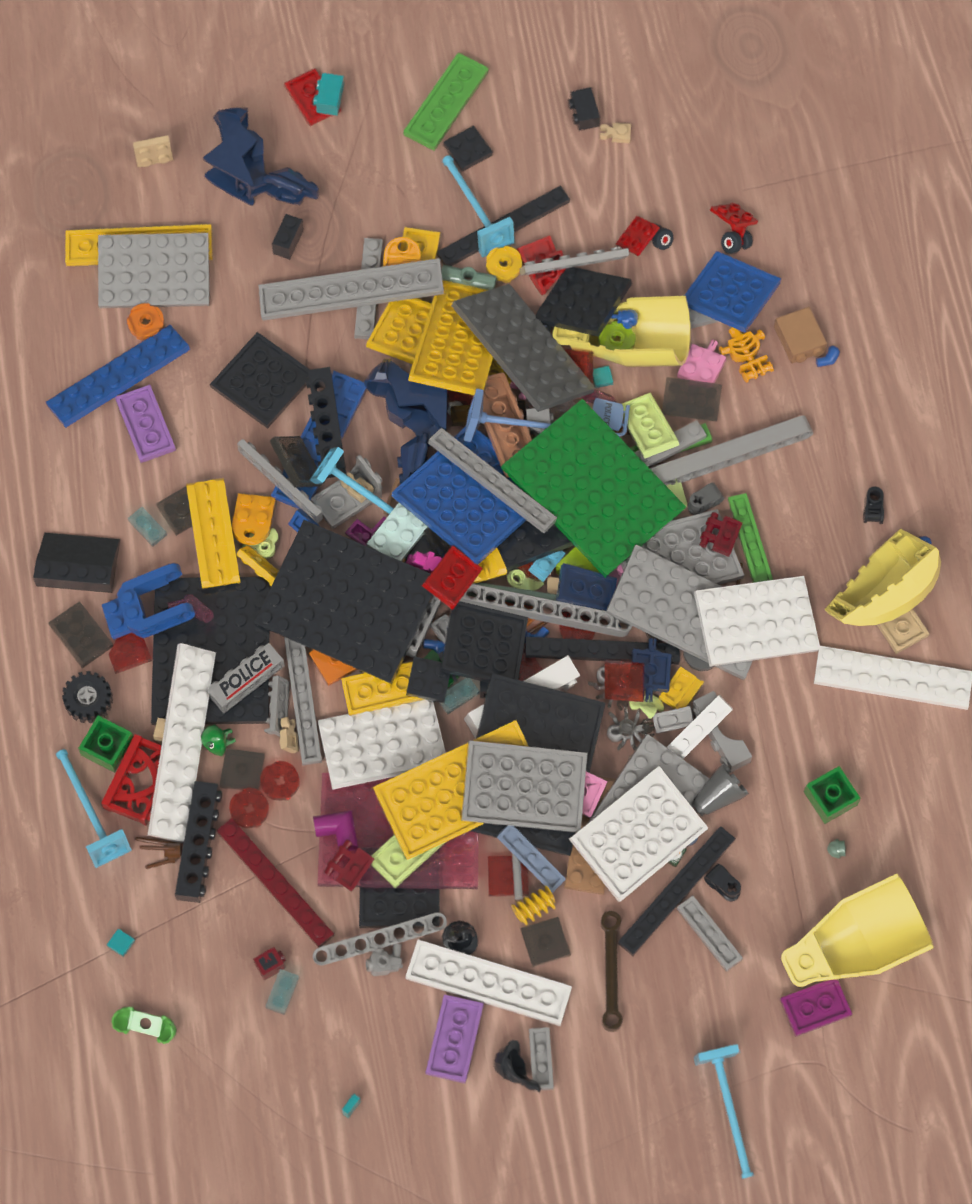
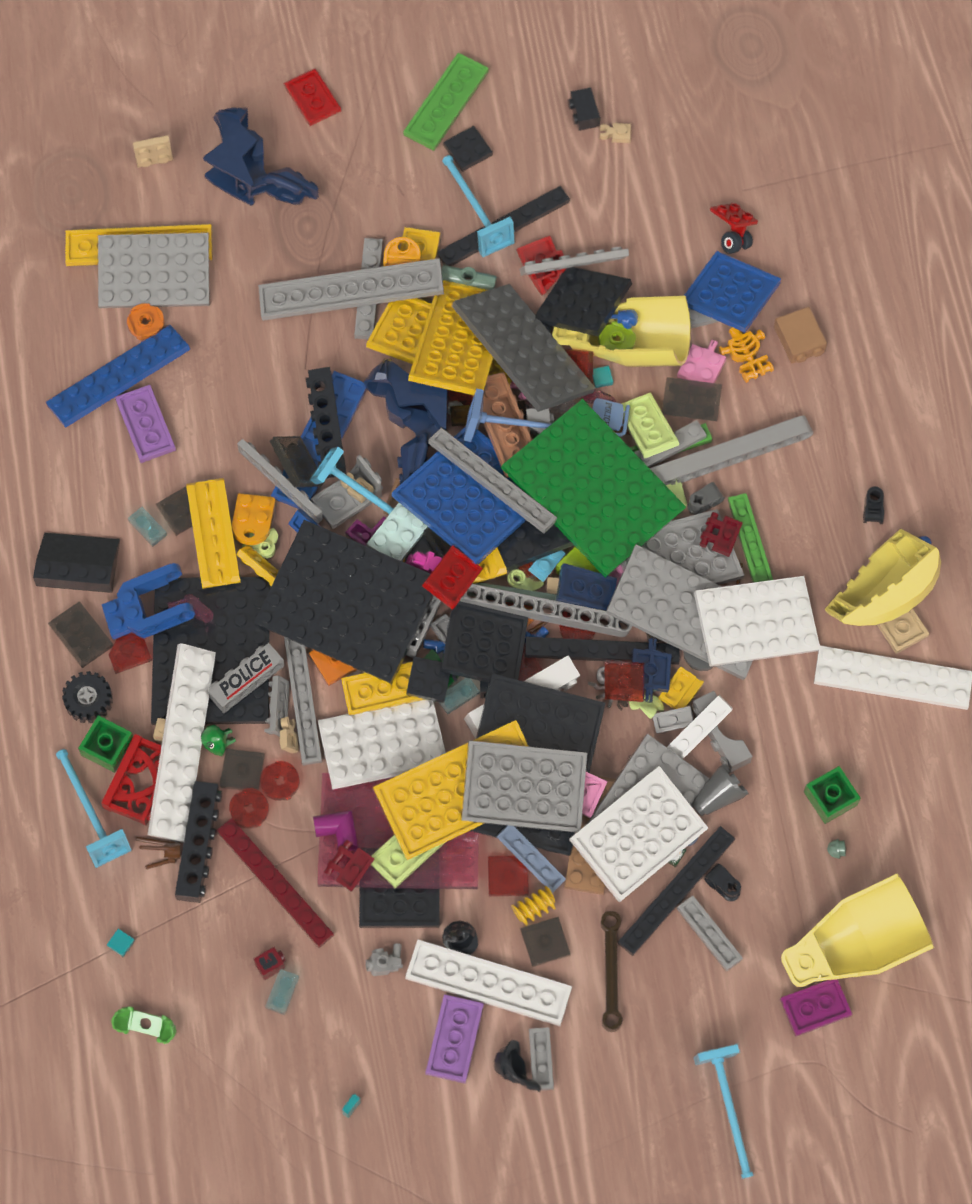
black plate [210,332,310,429] -> none
black brick [272,214,304,260] -> none
light grey beam [313,912,447,965] -> none
teal brick [314,73,344,116] -> none
yellow plate [486,246,522,283] -> none
light grey bar [512,853,523,900] -> none
animal [607,706,655,751] -> none
red plate [616,216,674,256] -> none
blue arm [816,346,840,367] -> none

